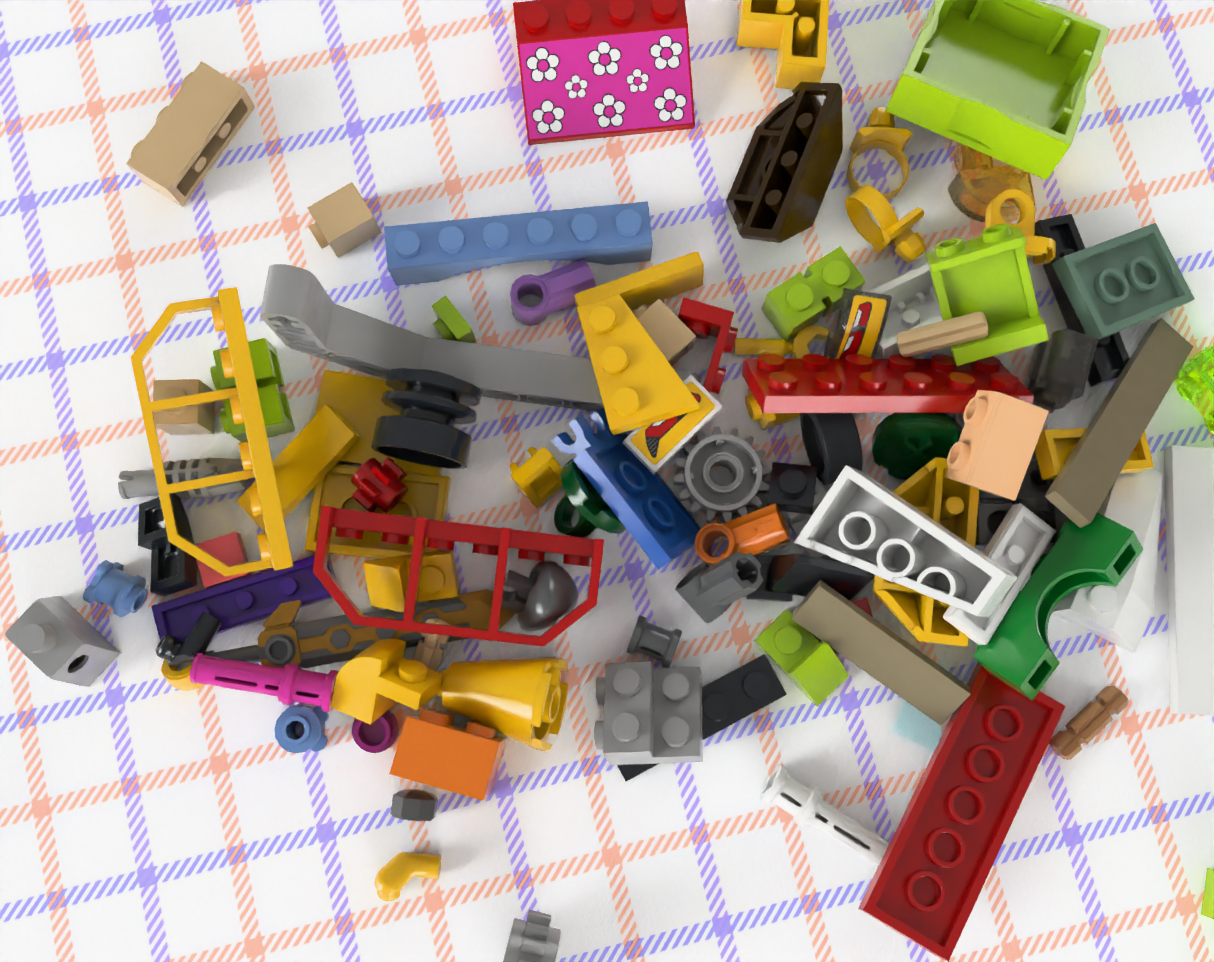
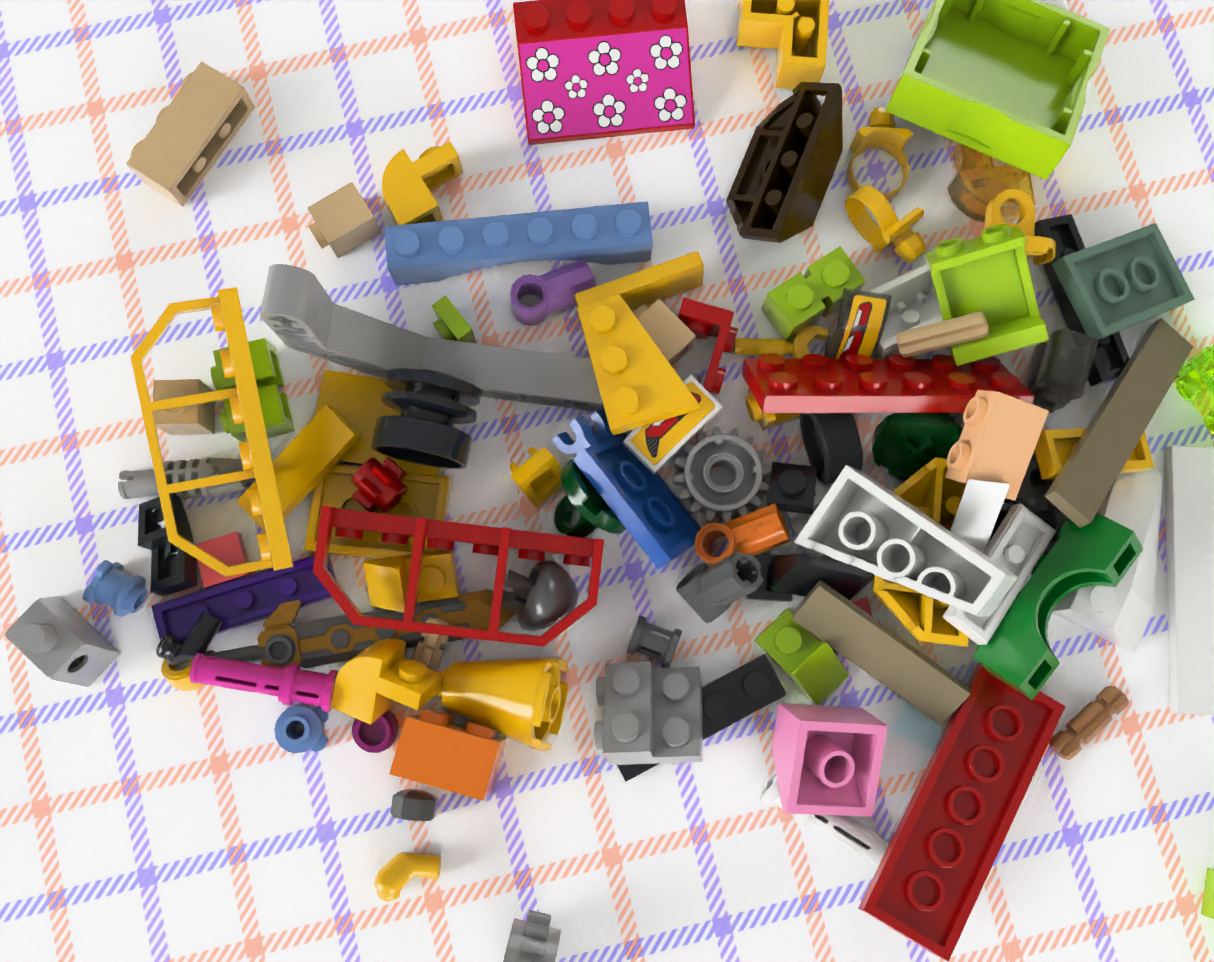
none -> yellow brick [382,141,463,225]
none -> bright pink slope [772,703,888,817]
none -> white sticker [950,479,1009,550]

